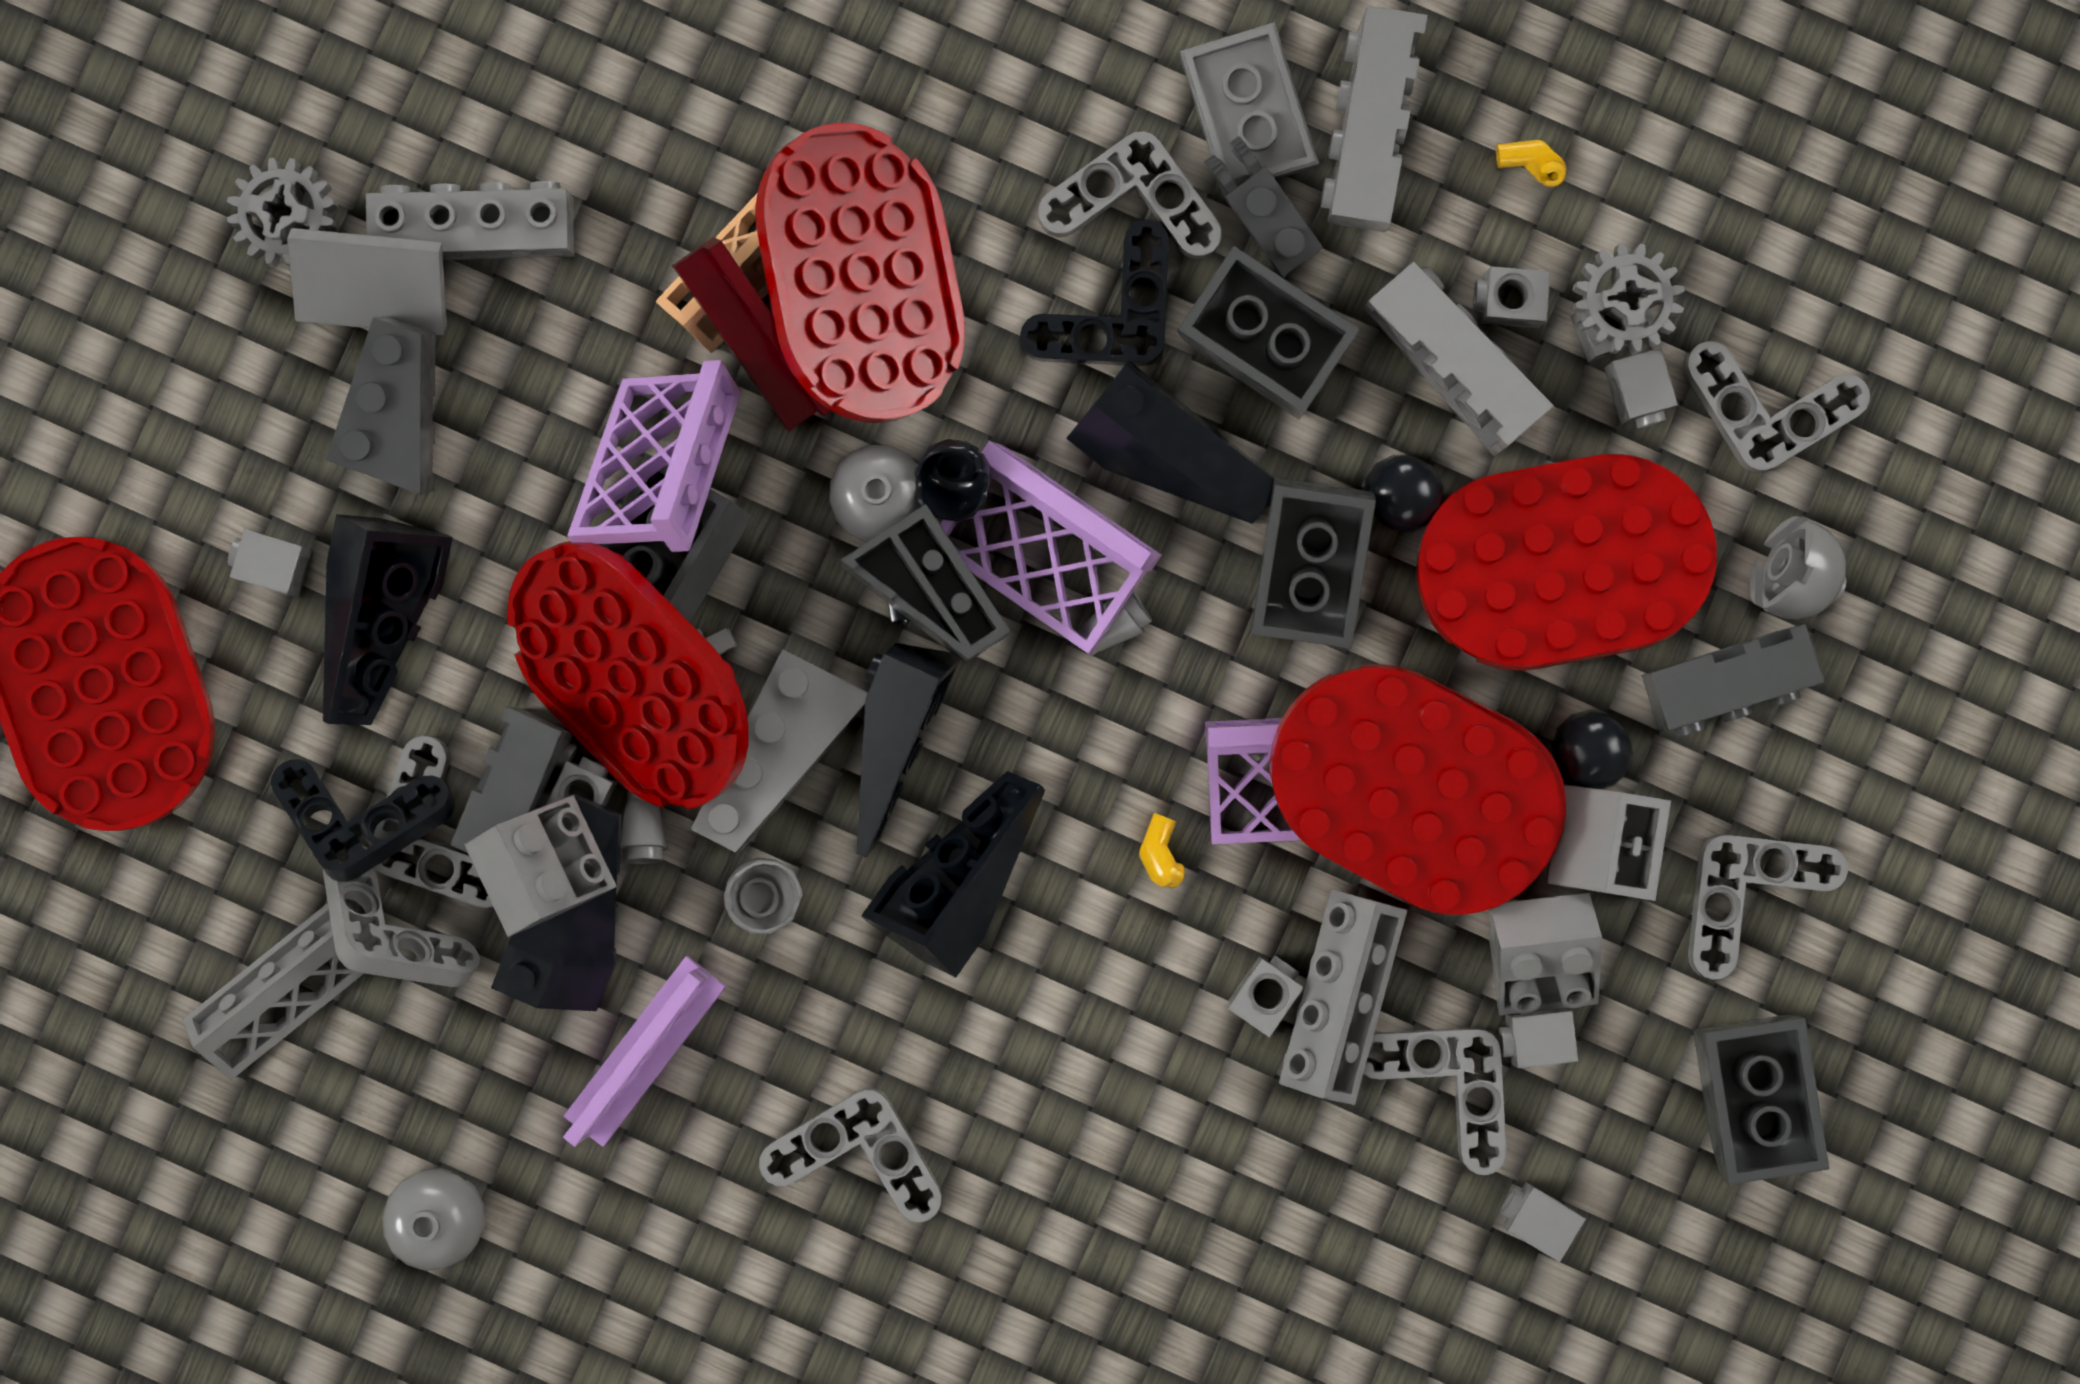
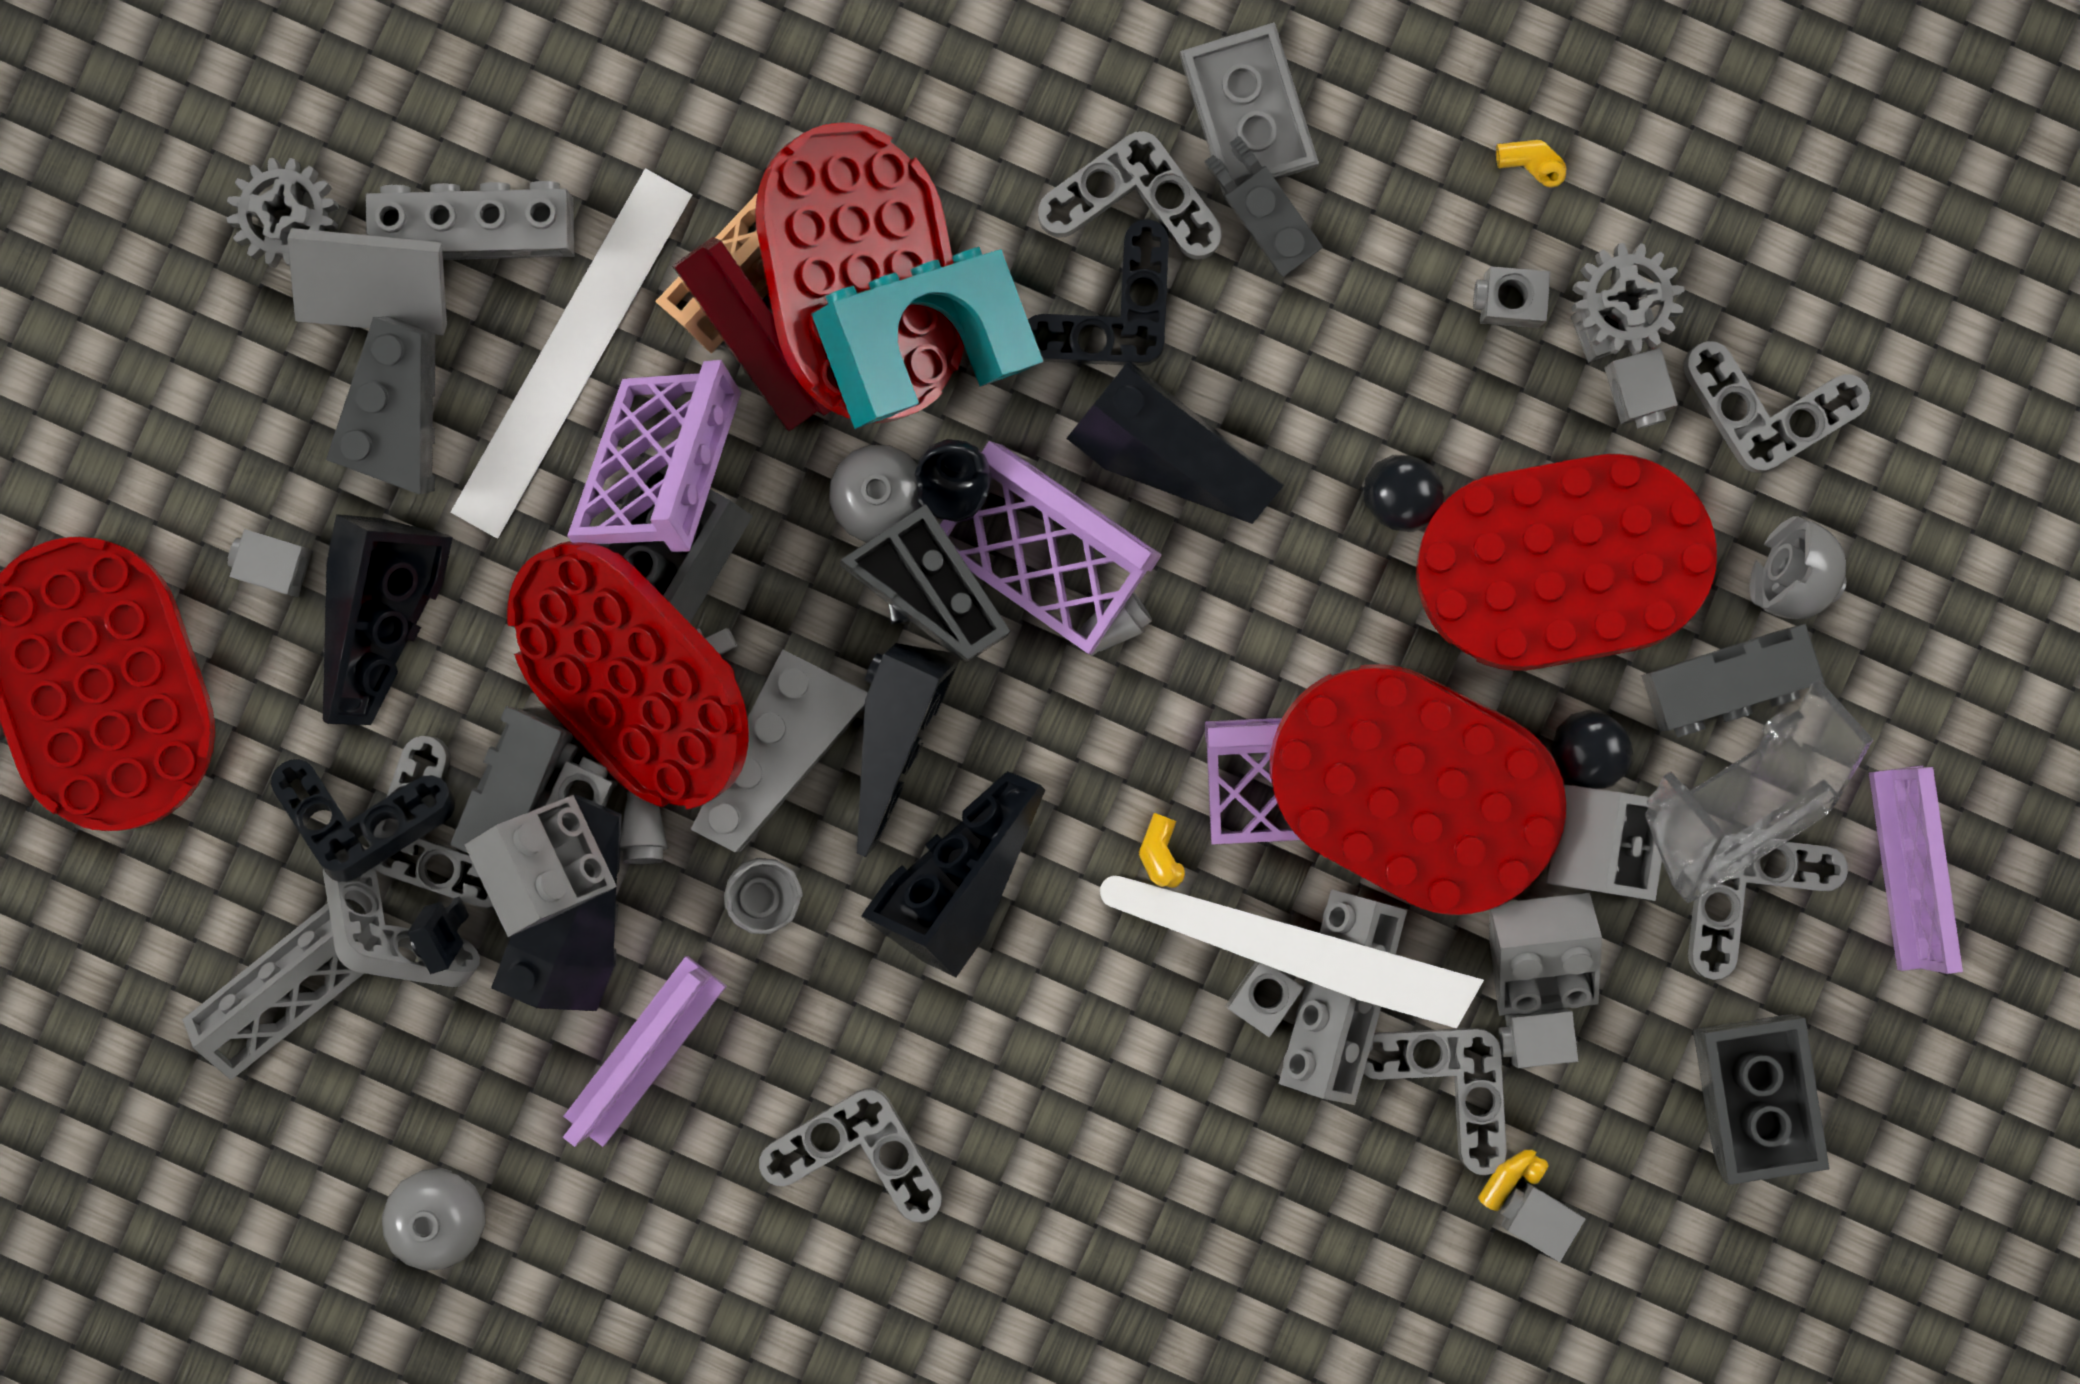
dark grey brick [1177,246,1360,420] -> none
dark grey brick [1252,477,1376,649] -> none
light grey wedge [1320,5,1428,232] -> none
light grey wedge [1363,261,1554,457] -> none
none -> black plate [407,896,469,974]
none -> white sticker [450,168,693,539]
none -> teal arch [812,247,1043,429]
none -> white sticker [1100,876,1484,1028]
none -> yellow arm [1478,1149,1549,1211]
none -> clear windscreen [1645,680,1873,903]
none -> lavender fence [1869,766,1963,974]

